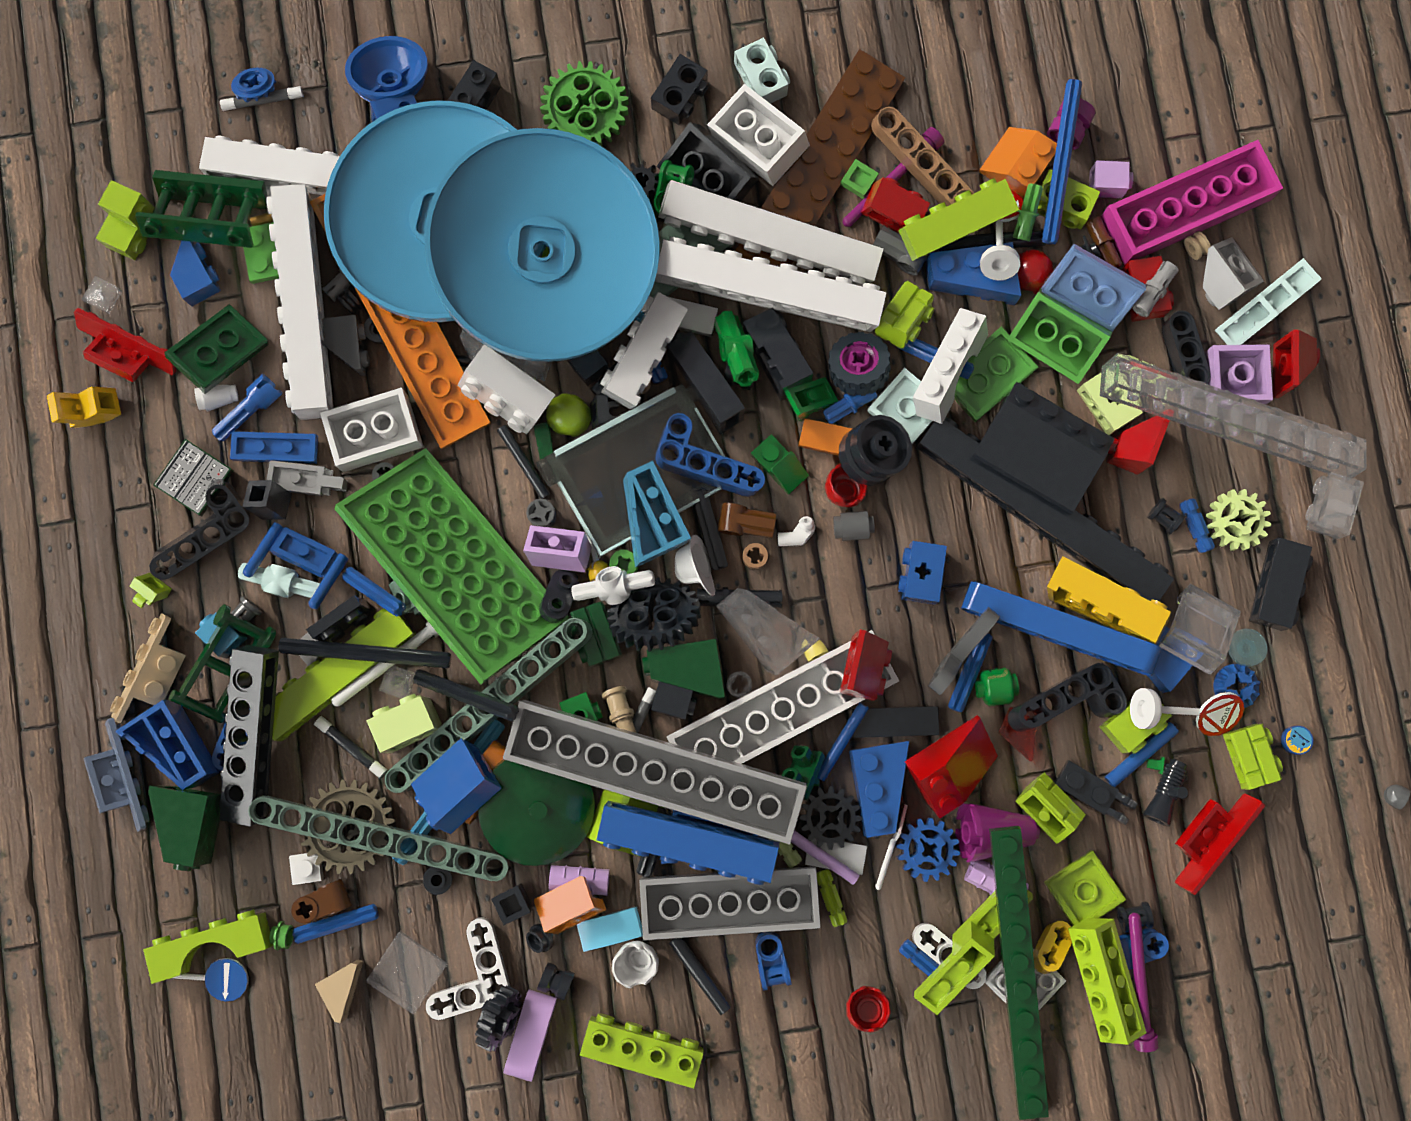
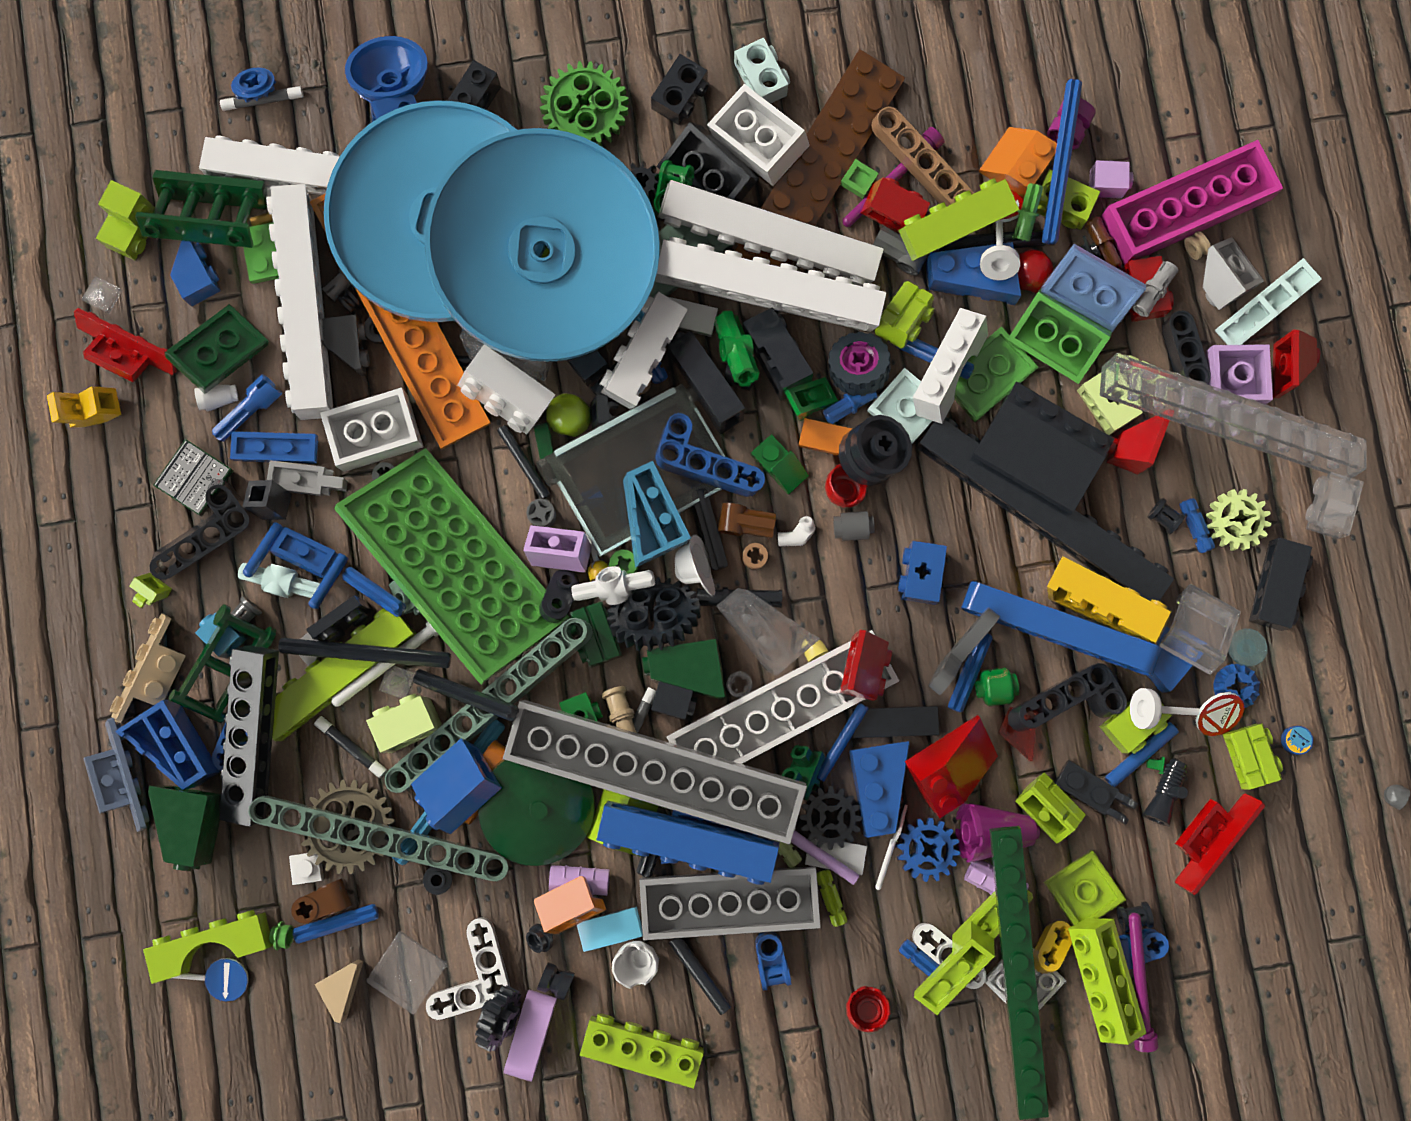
black brick [491,883,534,926] -> none

